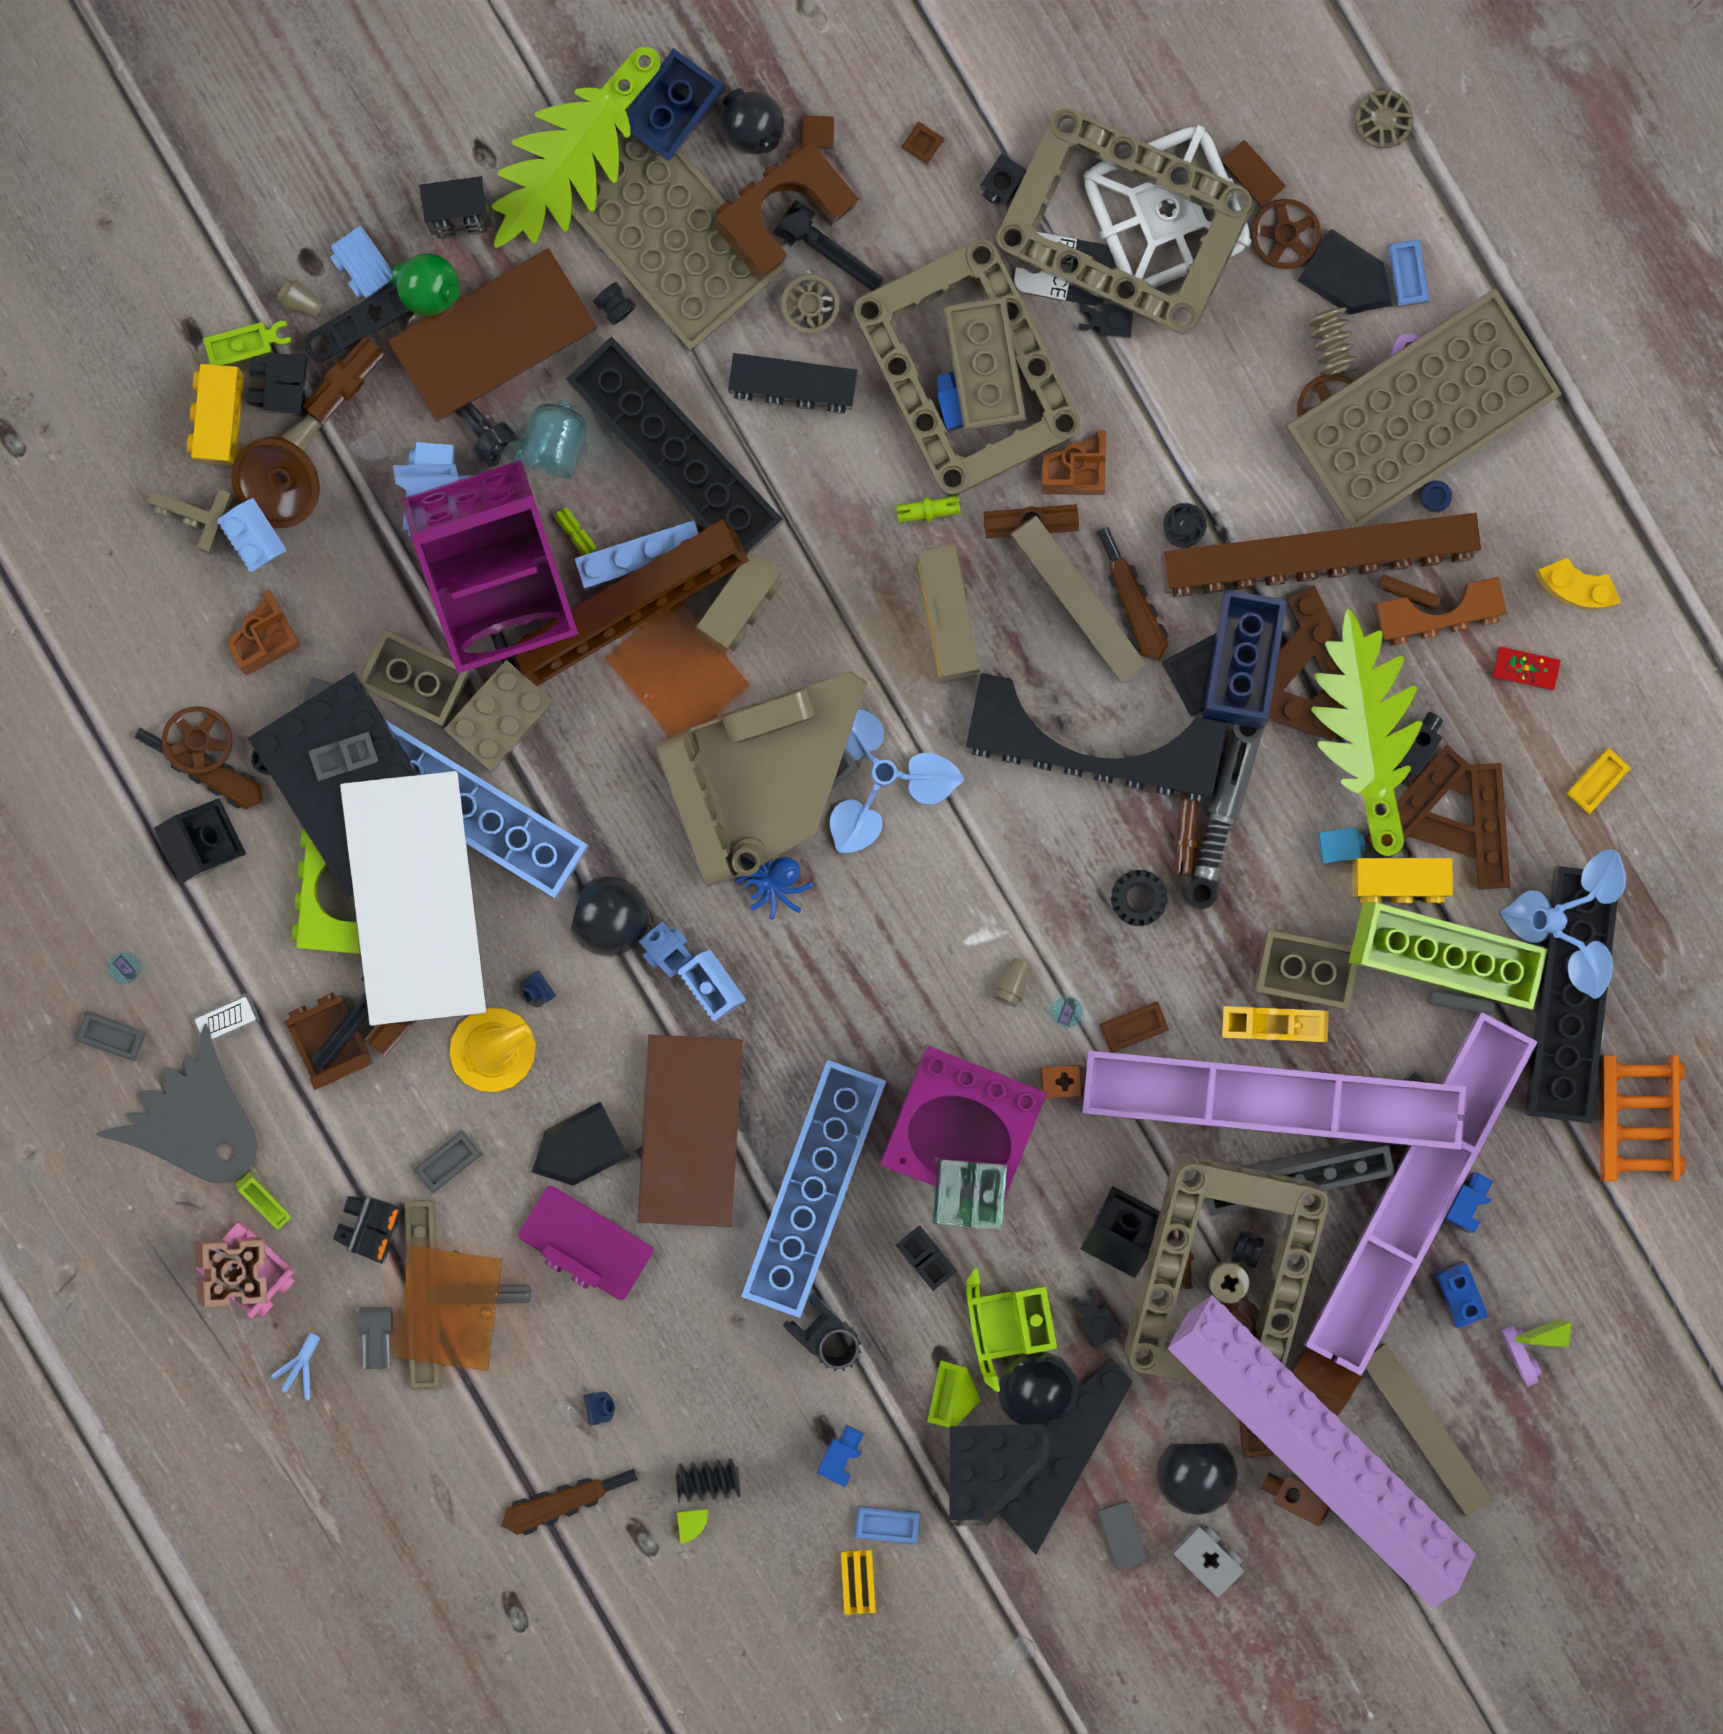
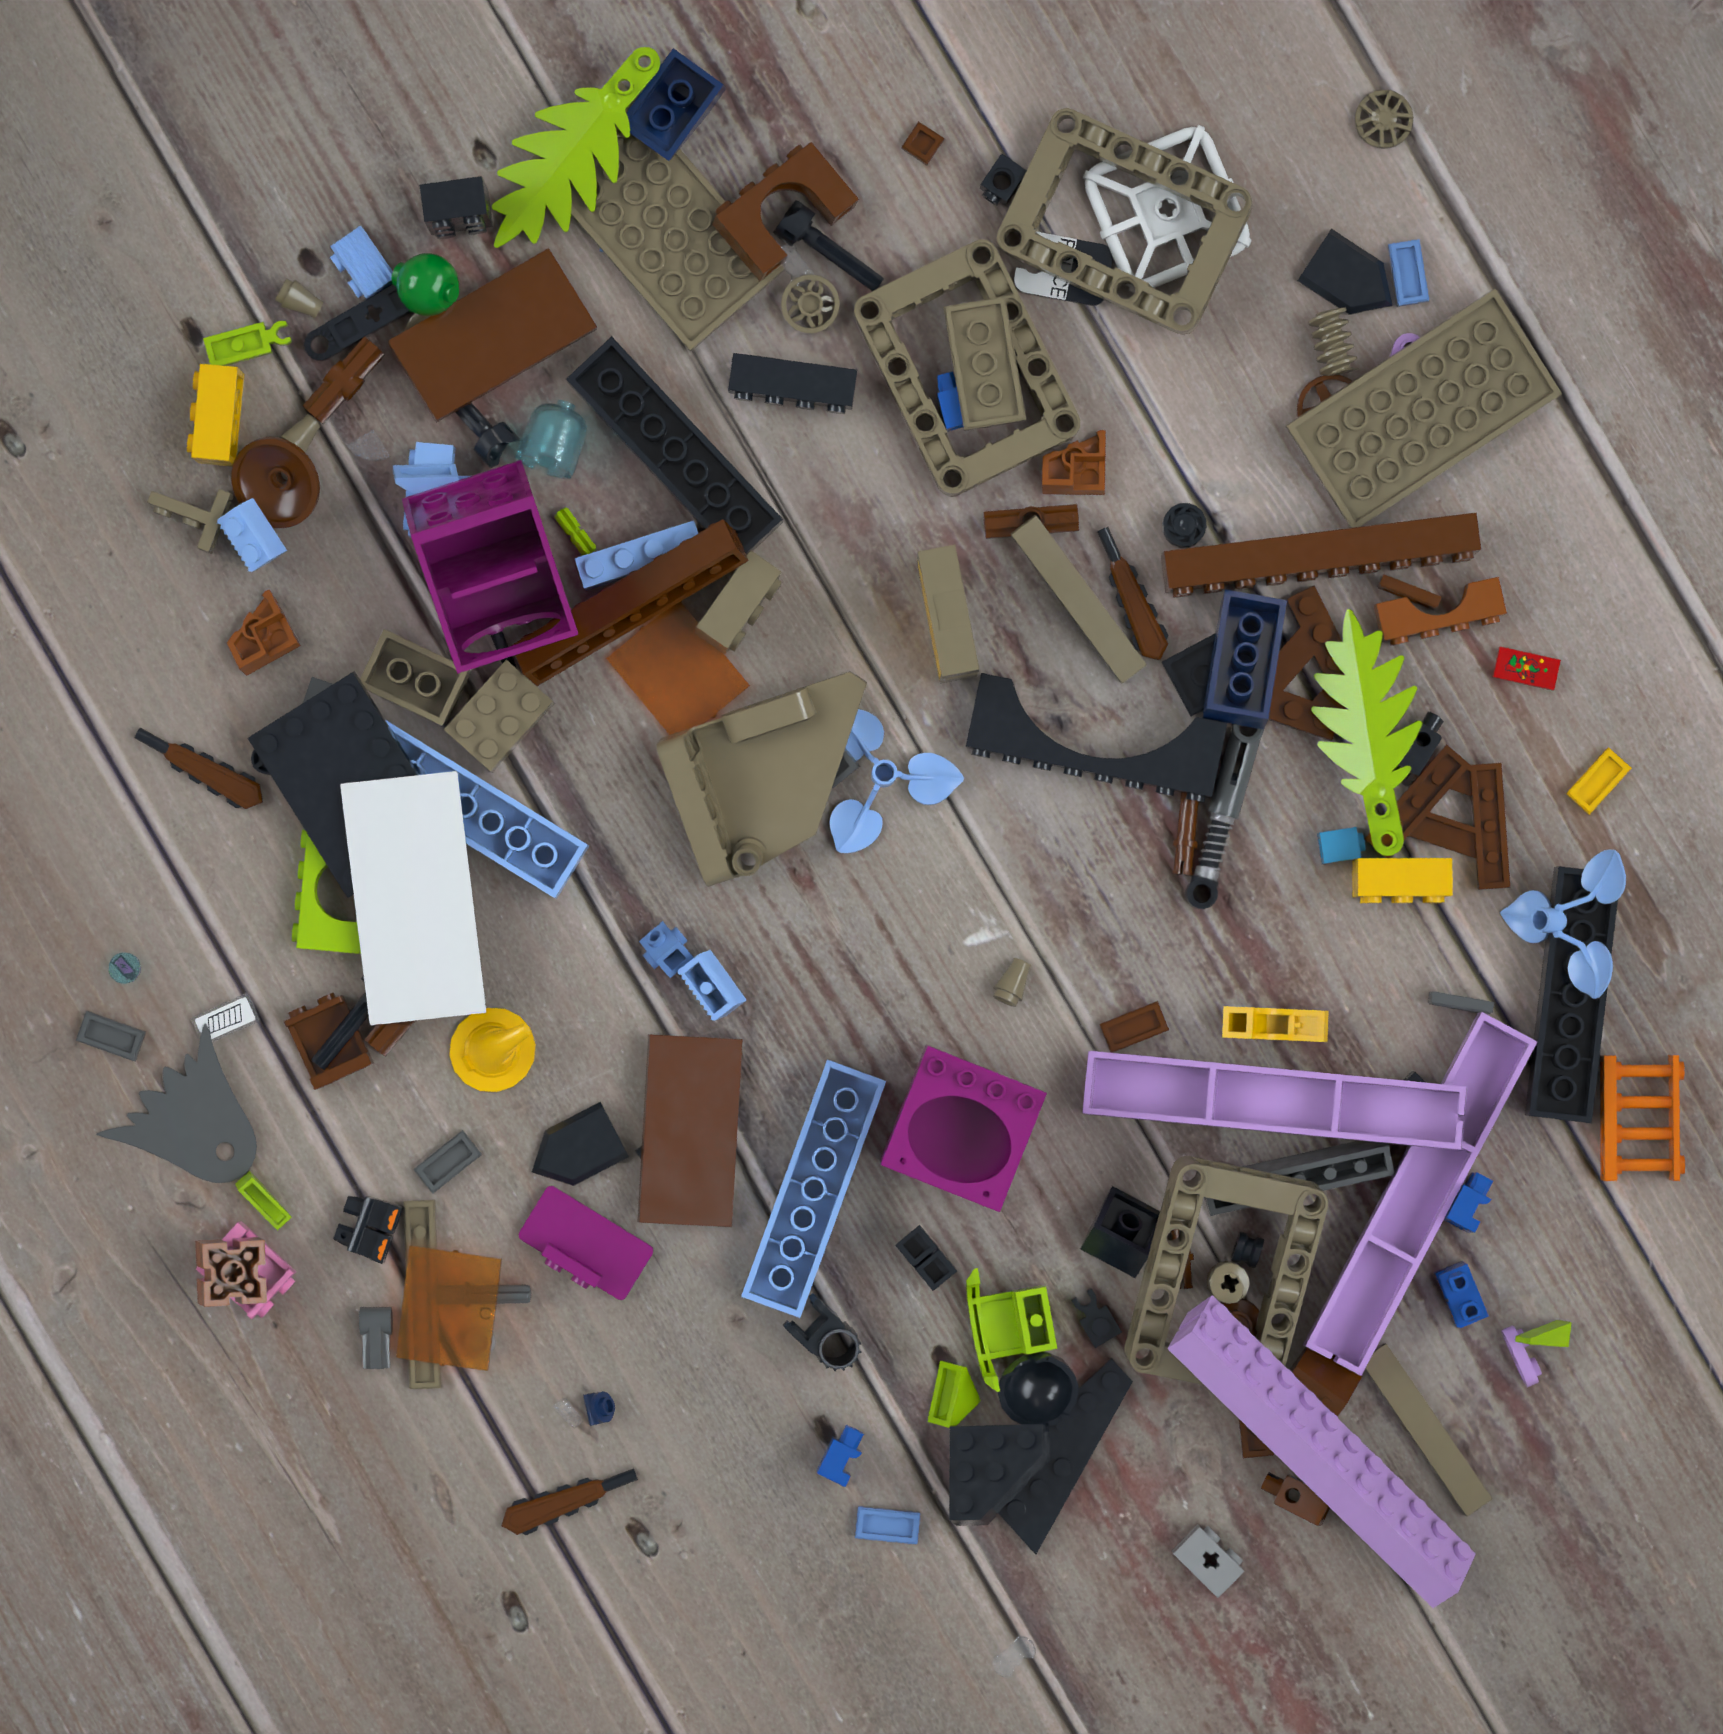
black slope [154,798,246,884] -> none
reddish brown wheel [162,706,232,776] -> none
black hips [247,353,308,417] -> none
light blue plant [271,1332,320,1401] -> none
dark grey slope [308,732,379,781] -> none
dark blue plate [520,970,556,1007] -> none
black cylinder [571,876,649,957] -> none
black wheel [593,282,636,326] -> none
black piece [676,1458,741,1503] -> none
lime tile [677,1508,708,1544] -> none
black brick [722,88,784,154] -> none
blue animal [735,857,813,920] -> none
reddish brown tile [802,116,834,149] -> none
yellow tile [841,1549,876,1615] -> none
lime pin [896,495,961,524] -> none
slope [933,1159,1007,1229] -> none
dark orange brick [1041,1065,1086,1099] -> none
clear light blue tile [1052,997,1083,1028] -> none
black plate [1078,304,1133,339] -> none
dark grey tile [1098,1501,1148,1571] -> none
black tyre [1111,870,1168,926] -> none
black cylinder [1157,1443,1238,1515] -> none
reddish brown tile [1221,140,1286,208] -> none
reddish brown wheel [1251,199,1321,269] -> none
dark tan brick [1254,930,1358,1010] -> none
lime brick [1348,902,1548,1010] -> none
dark blue tile [1420,481,1452,513] -> none
yellow brick [1534,557,1621,610] -> none

